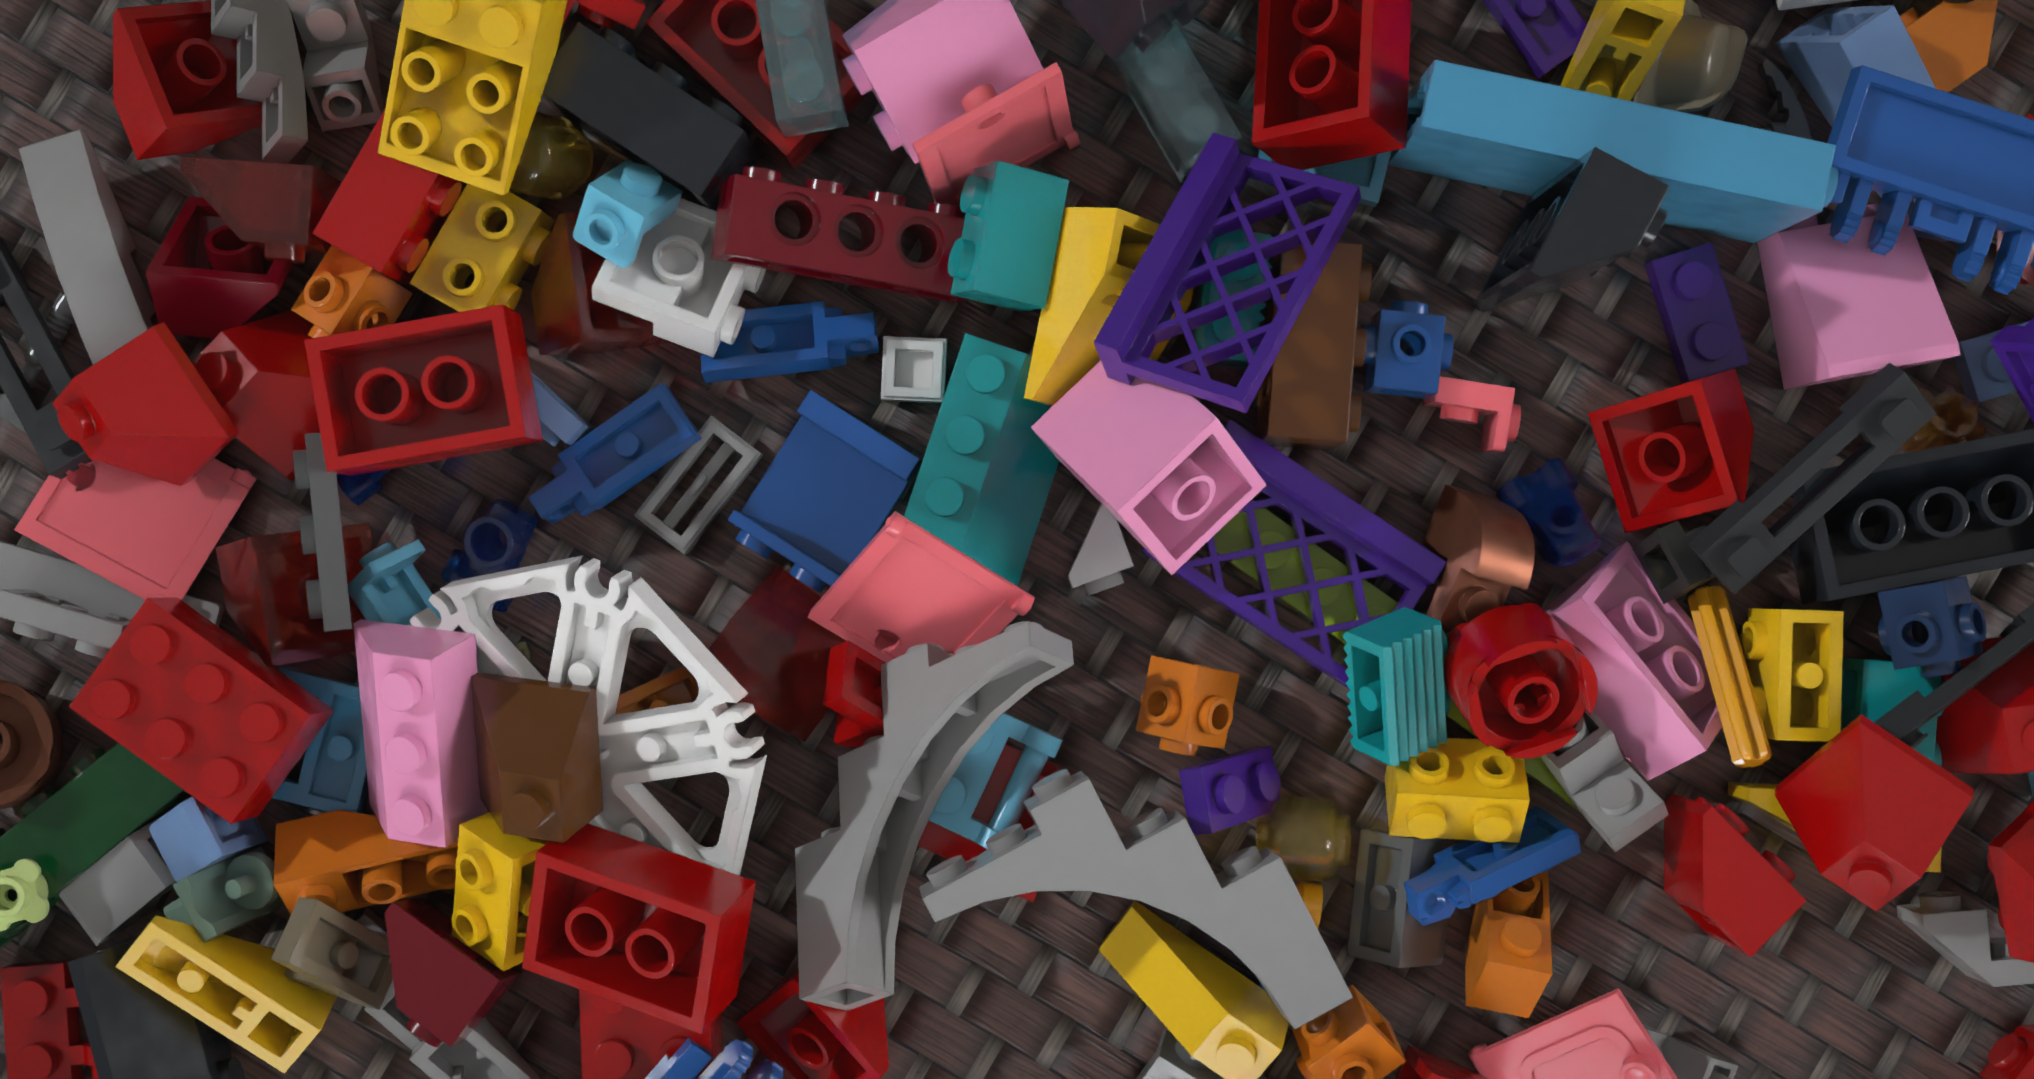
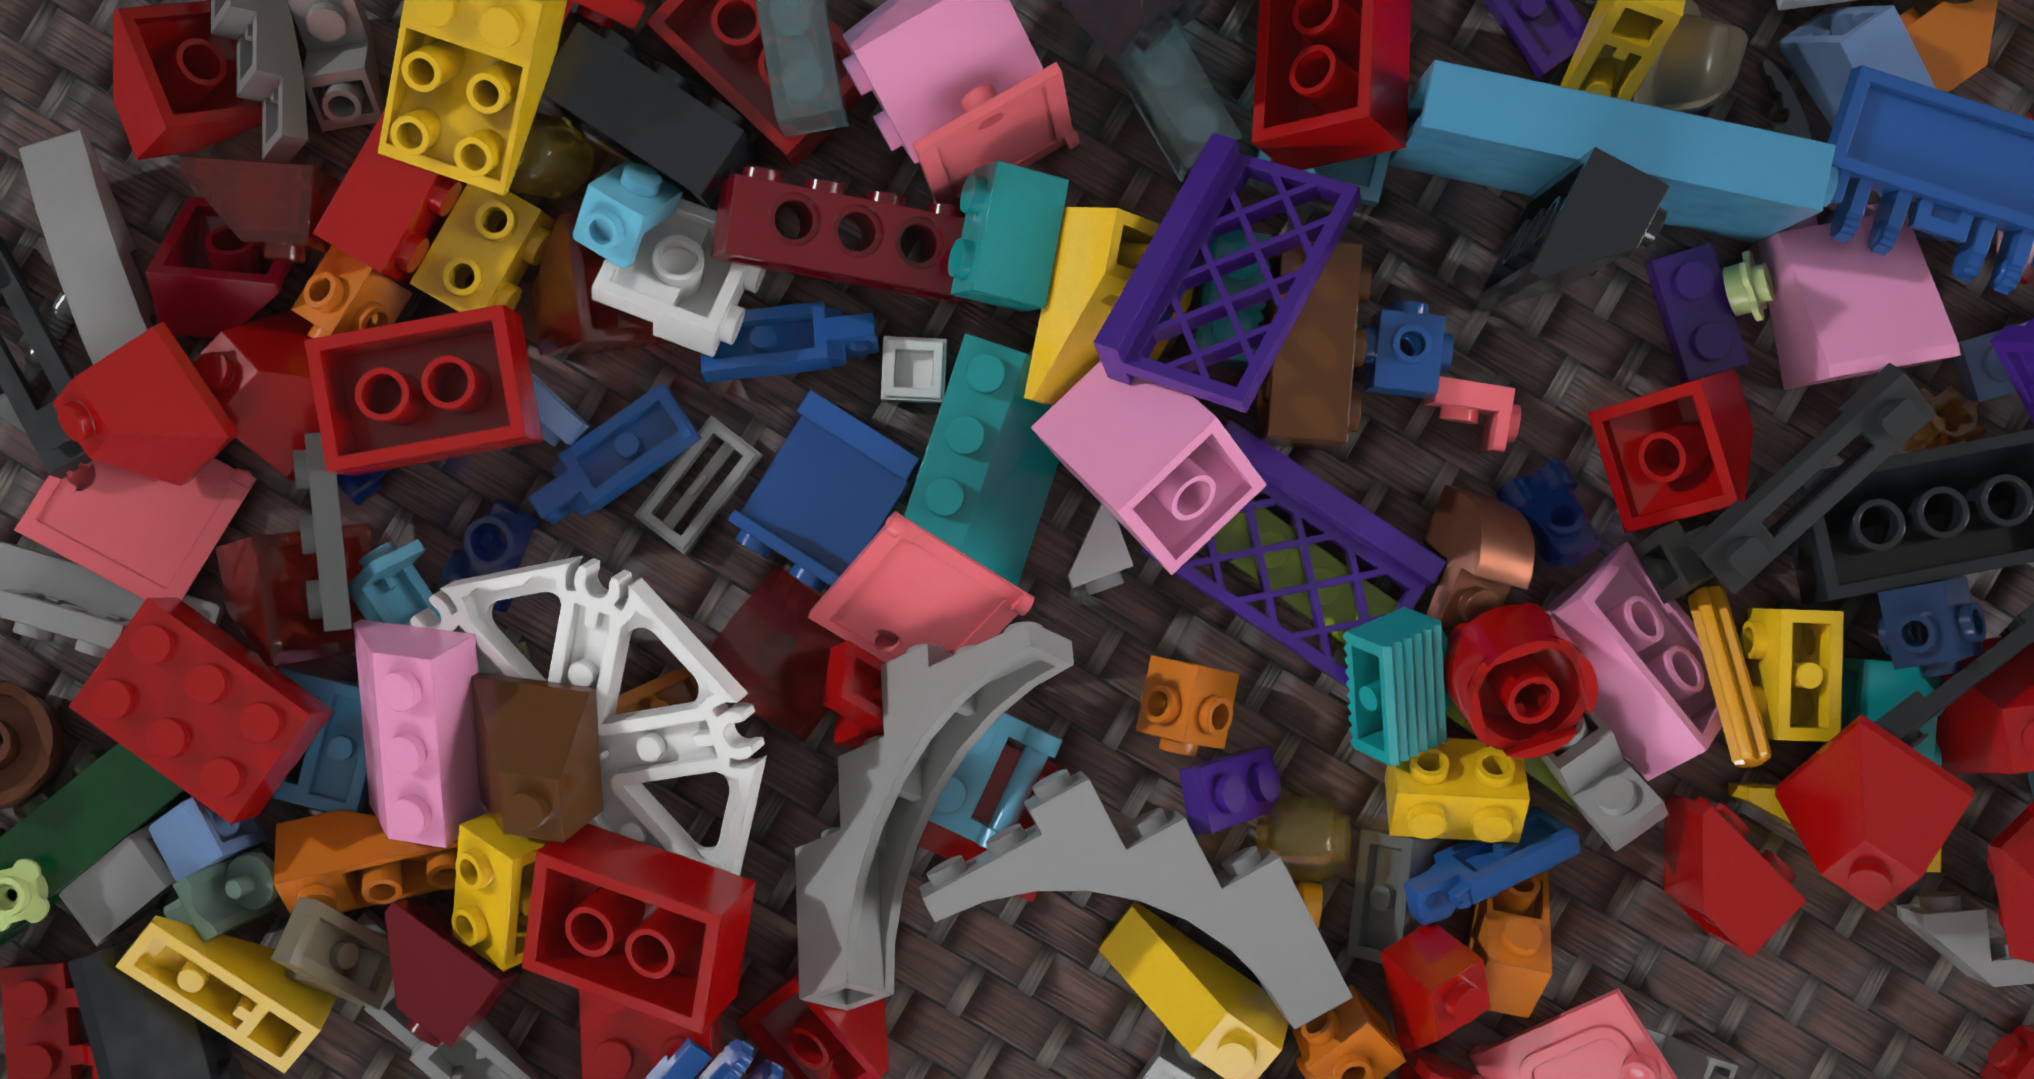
none -> red slope [1381,922,1491,1054]
none -> yellowish green plate [1723,250,1775,322]

